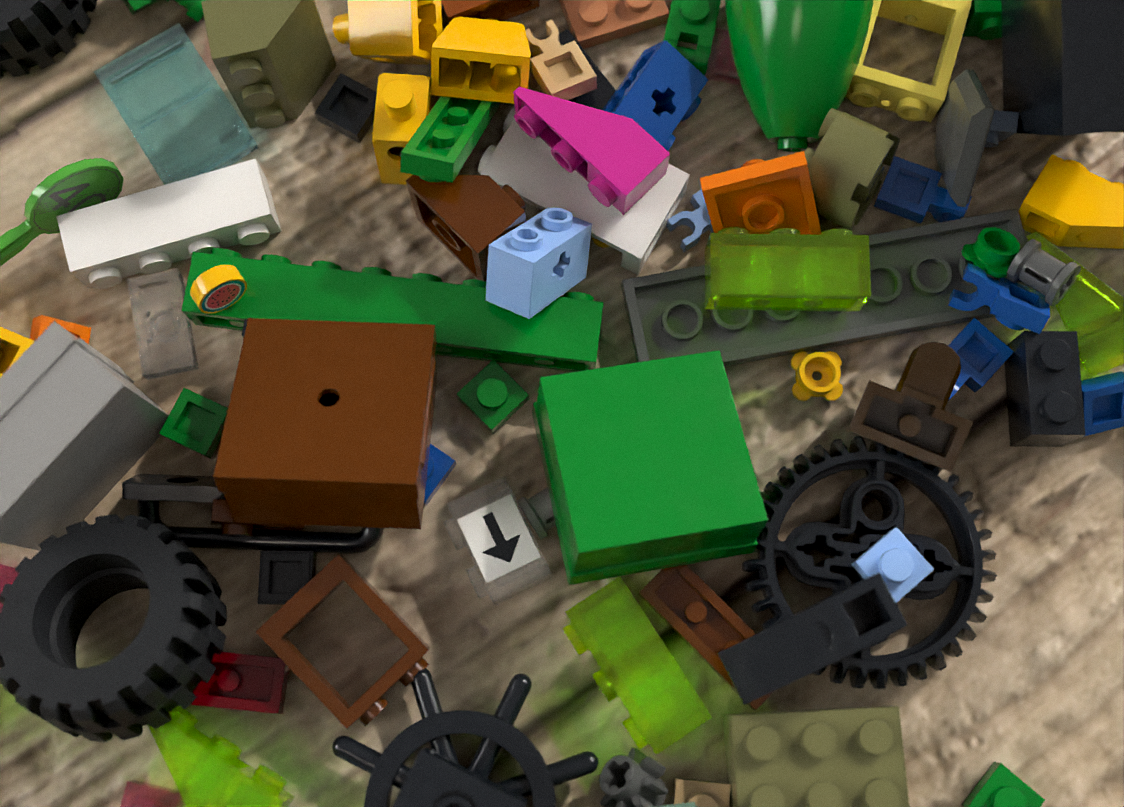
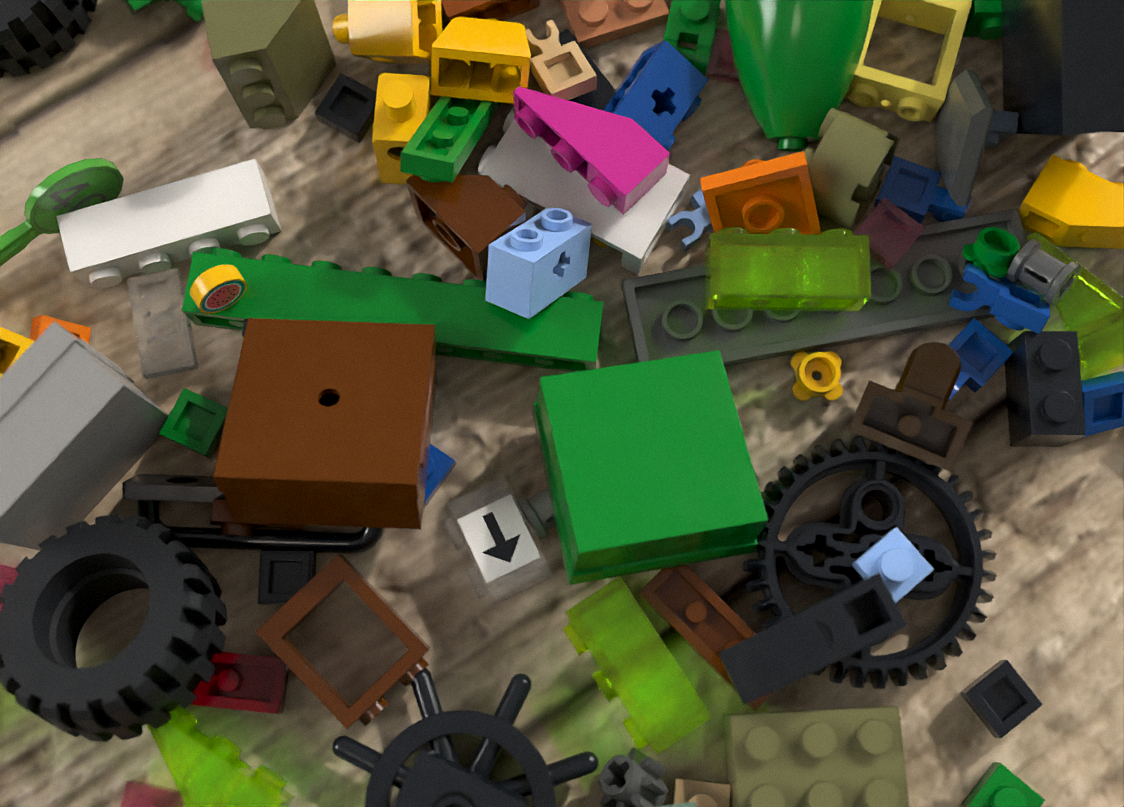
clear light blue piece [94,23,259,185] -> none
green plate [456,359,529,434] -> none
none -> clear pink tile [850,197,925,271]
none -> black plate [960,660,1043,738]

